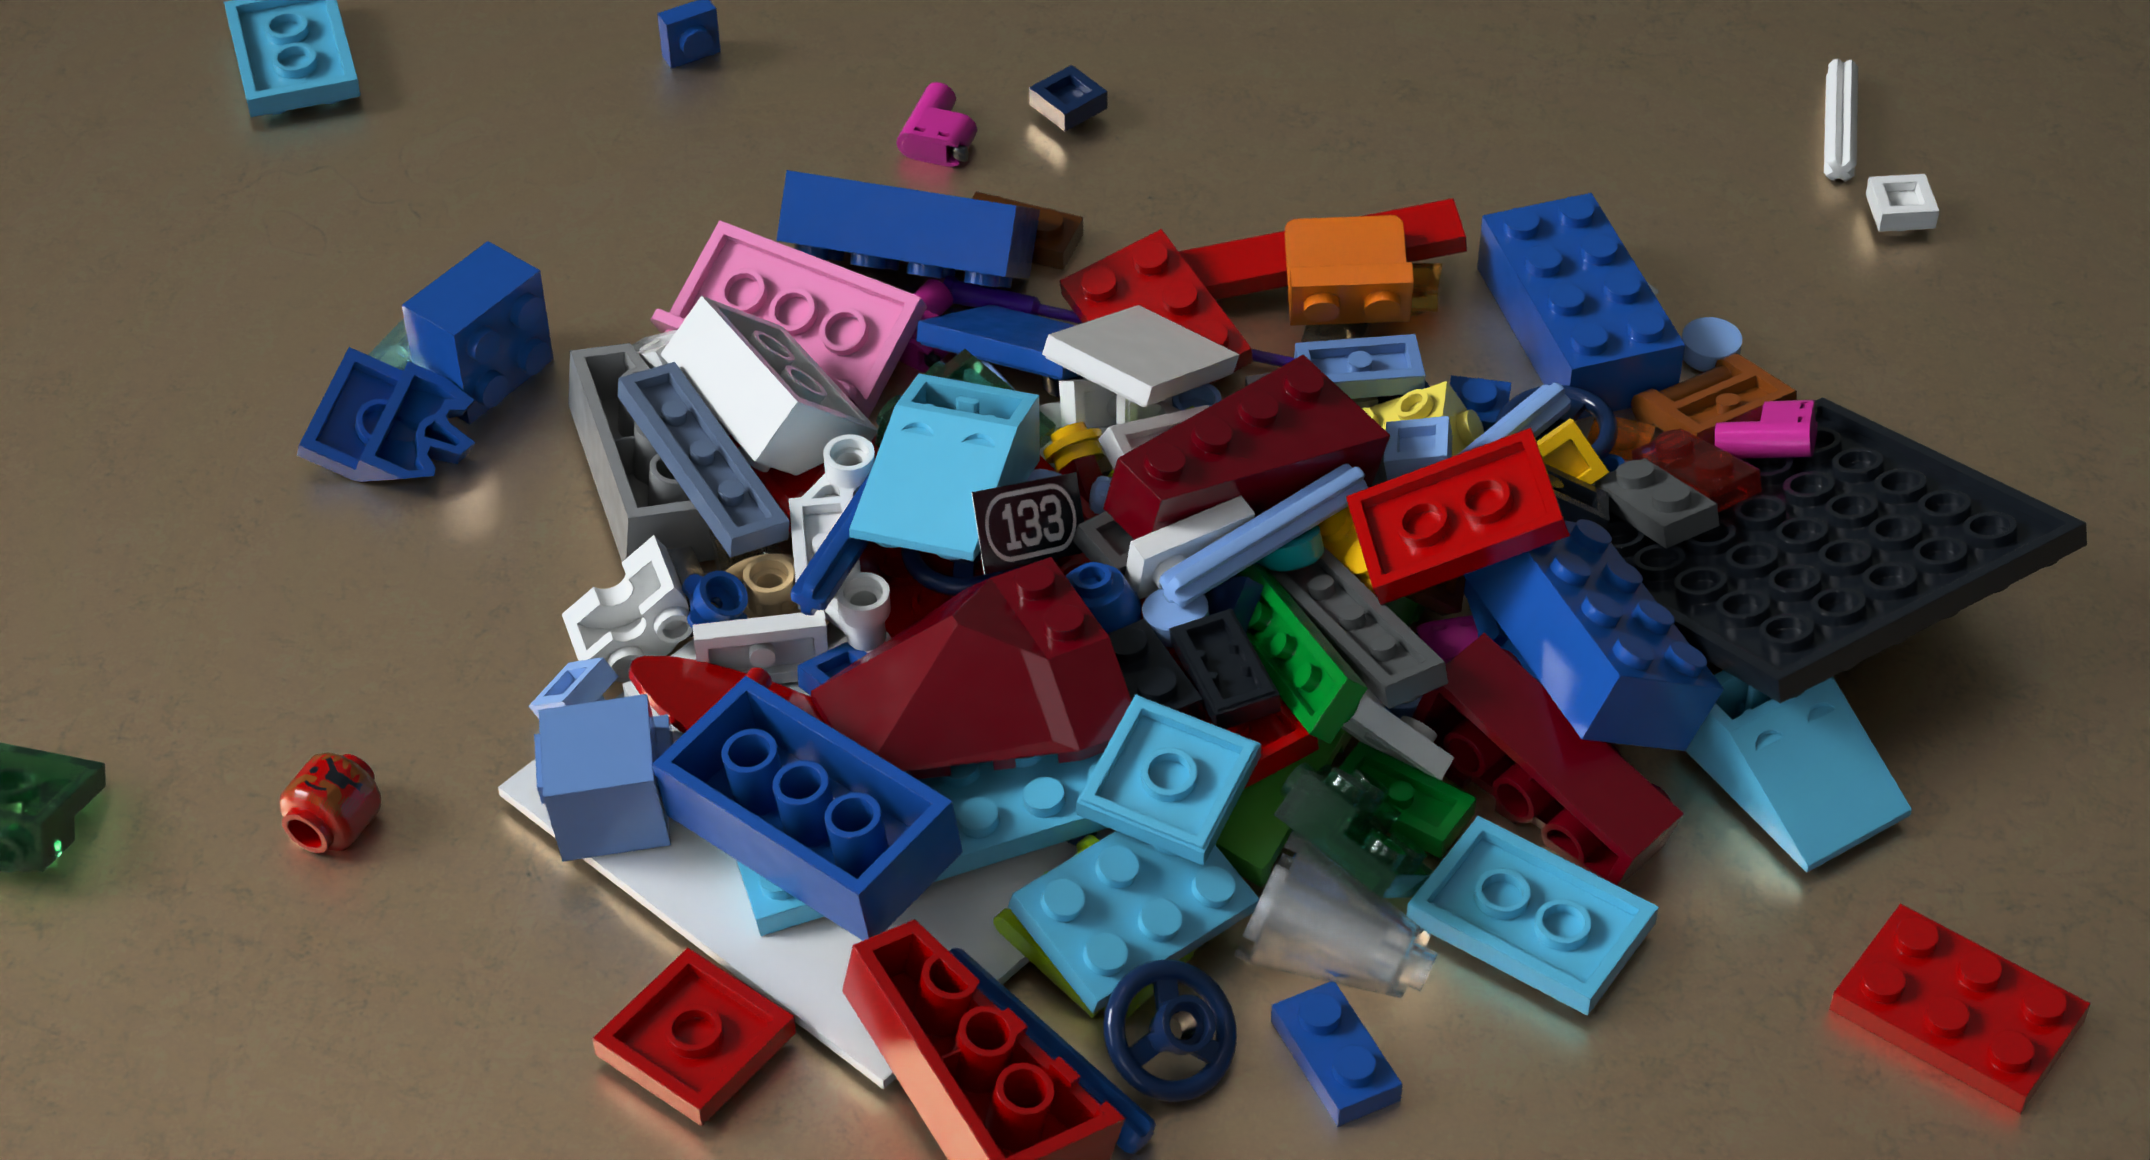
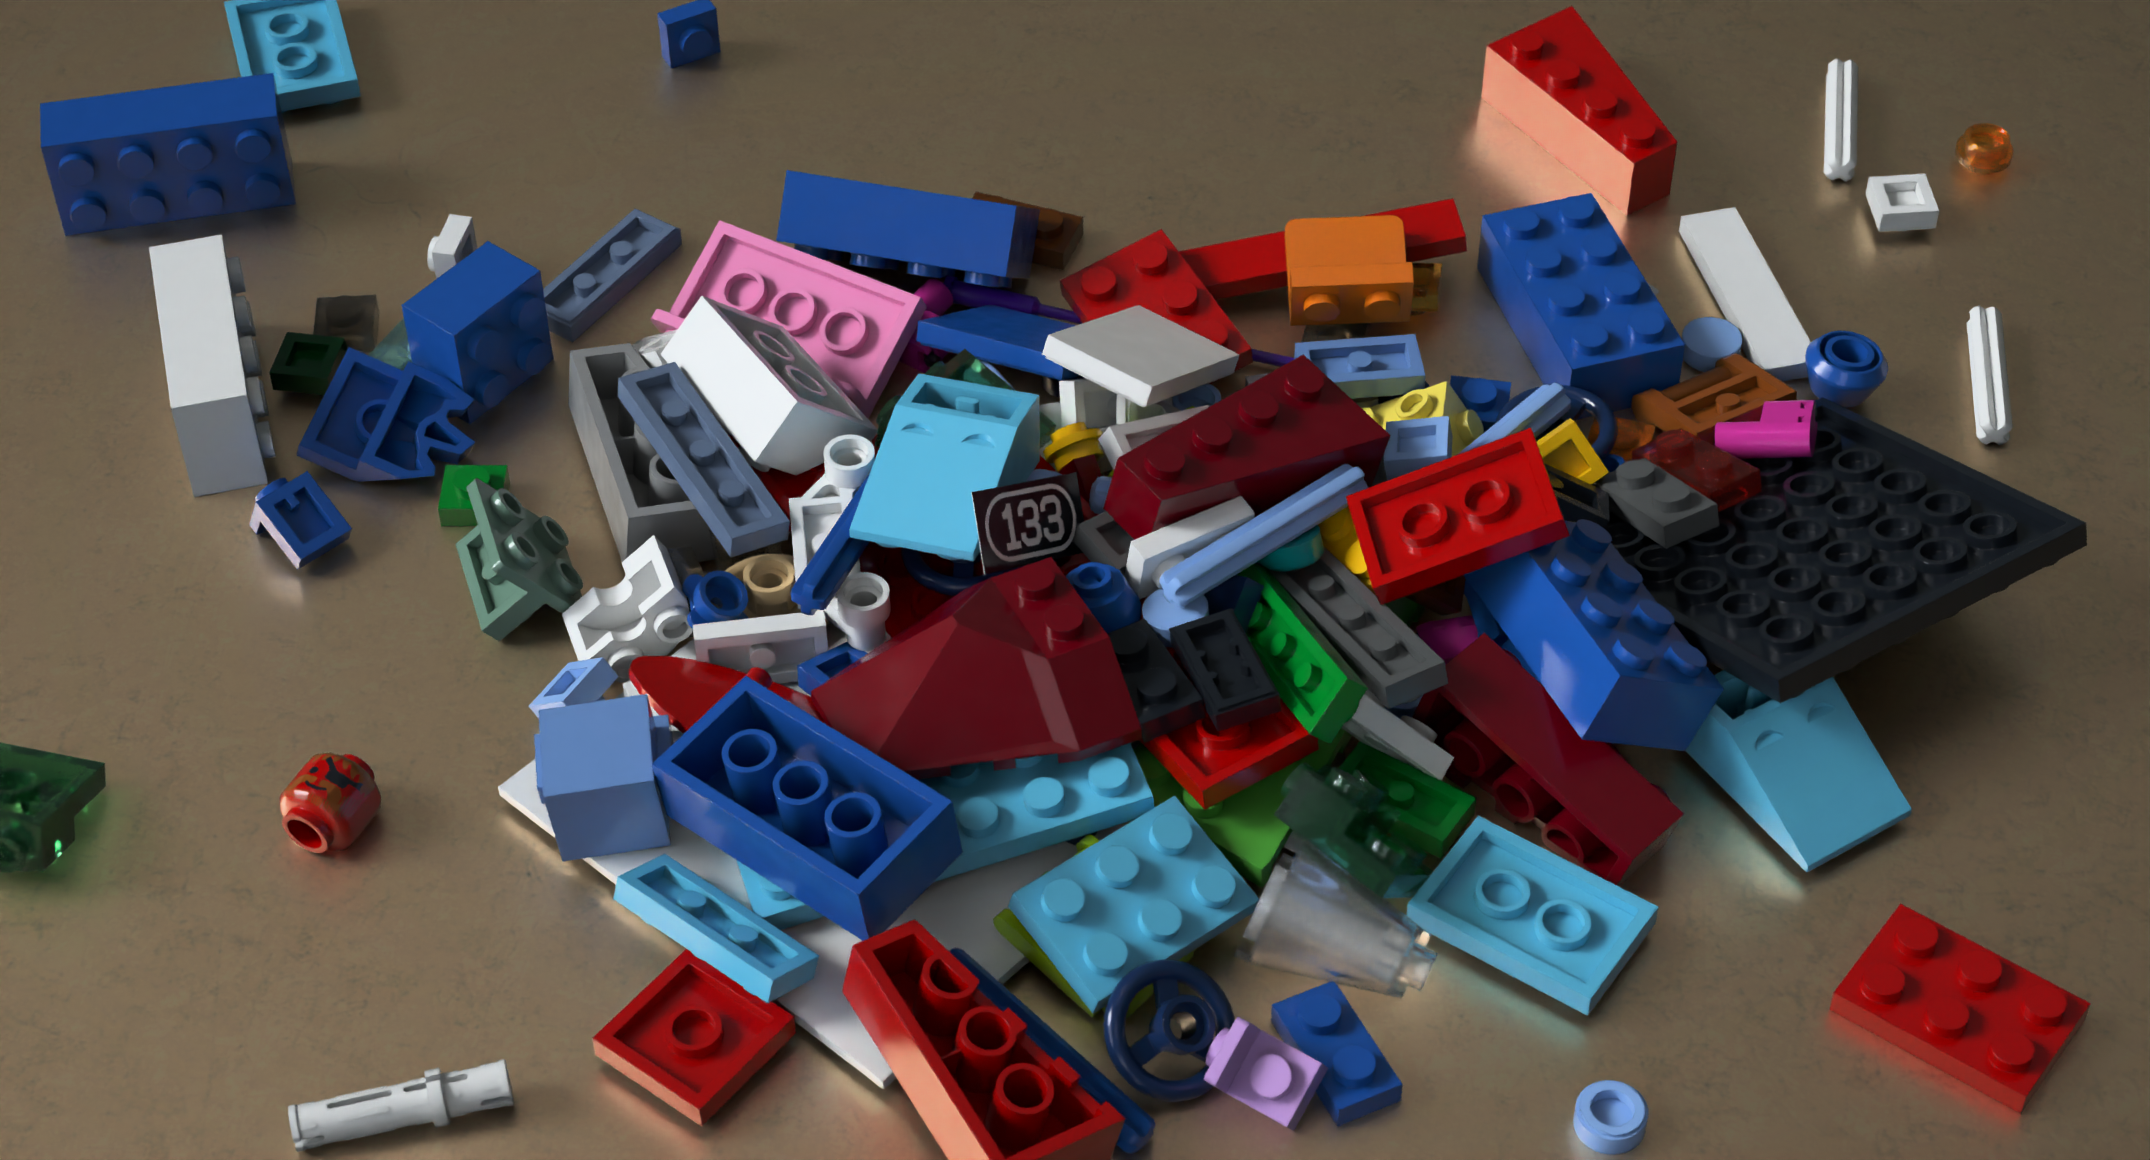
dark pink piece [896,82,977,167] -> none
dark blue plate [1029,65,1108,132] -> none
medium azure plate [1076,694,1261,866] -> none
none -> blue brick [40,73,296,236]
none -> white brick [149,234,276,497]
none -> blue bracket [249,471,352,570]
none -> dark green plate [269,332,347,395]
none -> white pin [288,1059,514,1152]
none -> clear smoke plate [313,295,380,353]
none -> white plate [427,214,477,279]
none -> green plate [438,465,510,526]
none -> sand green bracket [455,478,583,641]
none -> sand blue tile [543,209,682,342]
none -> medium azure plate [613,854,819,1003]
none -> lavender bracket [1204,1017,1328,1131]
none -> red wedge [1481,6,1678,216]
none -> light blue tile [1573,1080,1648,1155]
none -> white tile [1679,207,1811,382]
none -> blue cone [1805,331,1888,408]
none -> clear orange plate [1955,123,2014,175]
none -> white axle [1967,305,2013,445]

